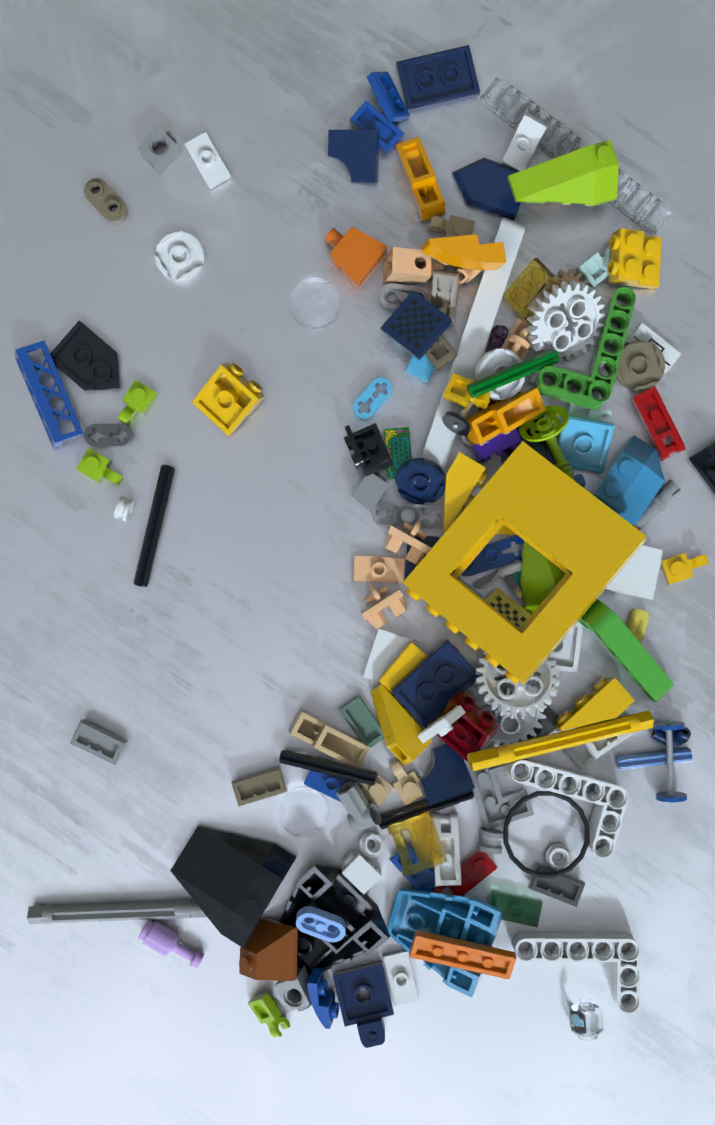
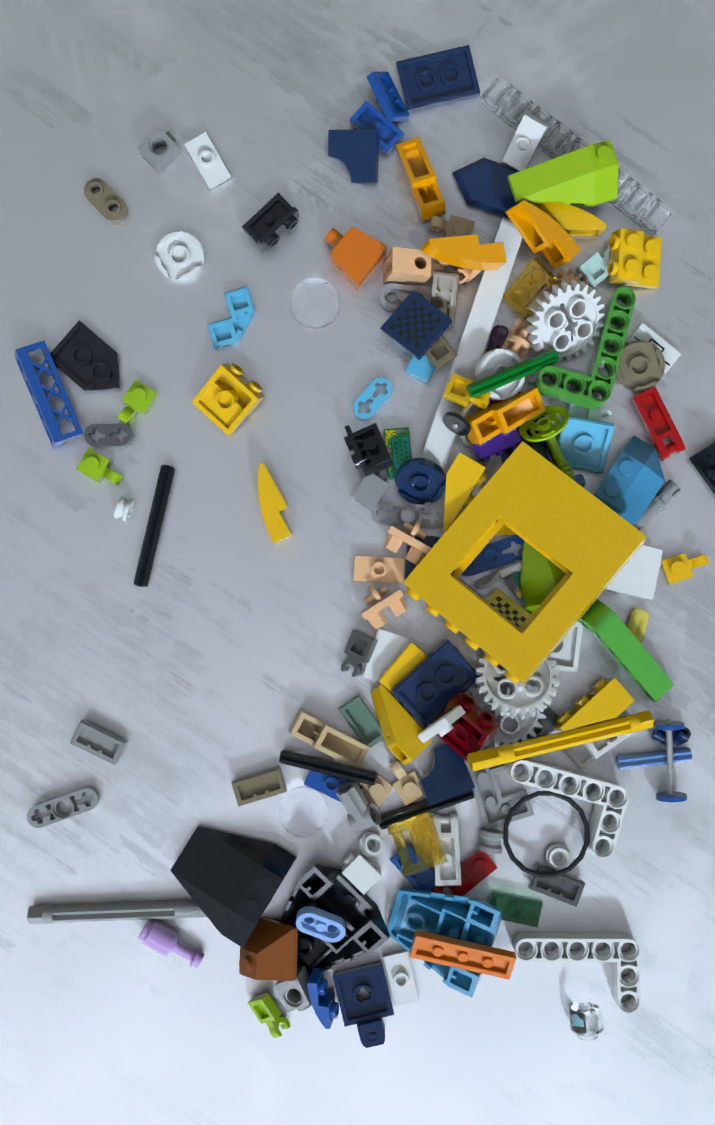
none -> light grey beam [27,786,100,828]
none -> medium azure tile [207,286,256,350]
none -> black bracket [242,192,299,251]
none -> yellow slope [258,463,292,545]
none -> dark grey plate [341,629,378,677]
none -> light orange slope [505,200,581,269]
none -> yellow slope [530,202,606,236]

